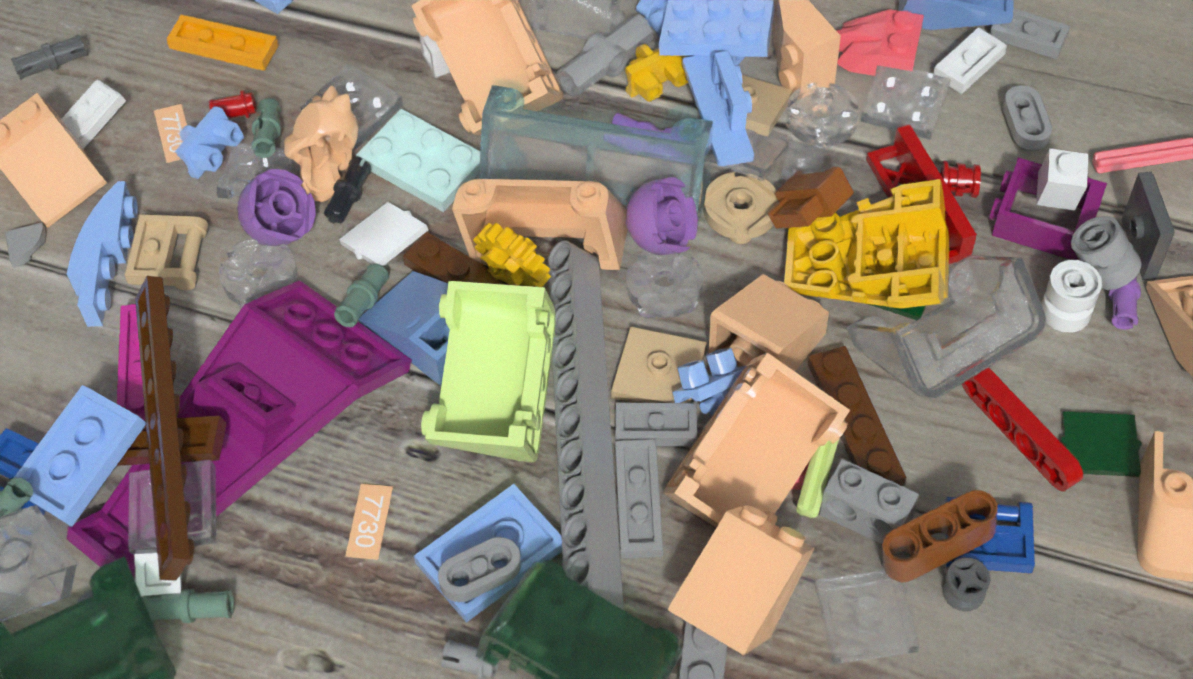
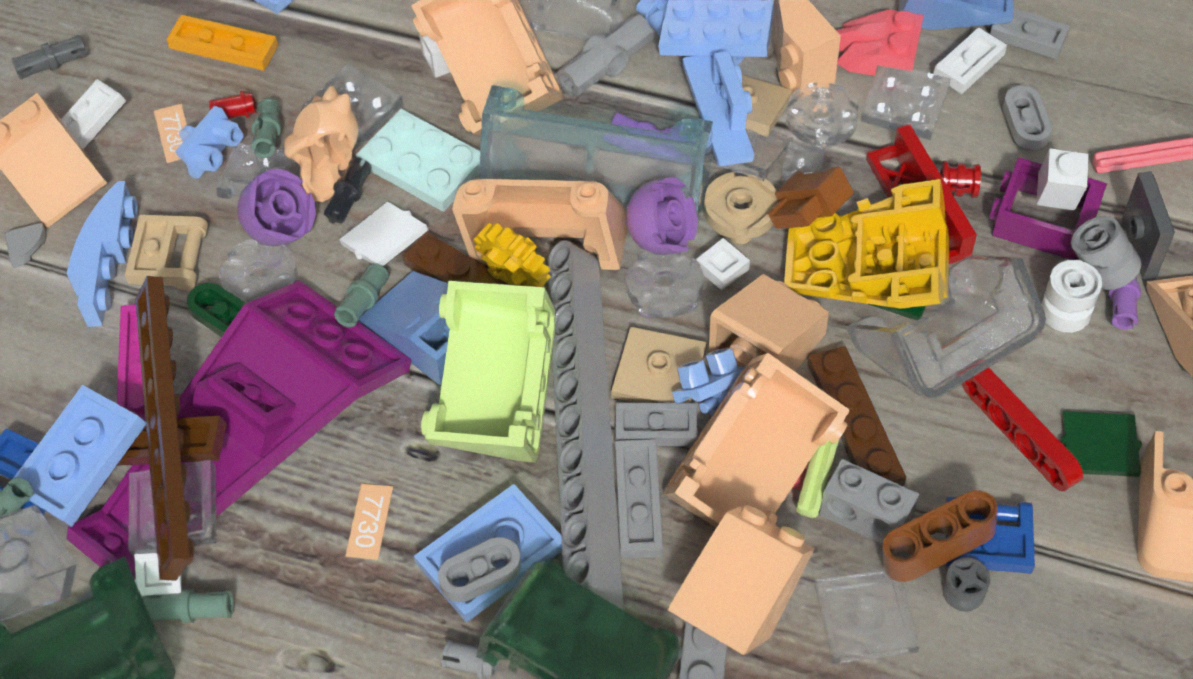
yellow hips [625,44,688,102] -> none
none -> dark green plate [187,283,246,337]
none -> white plate [695,238,750,290]

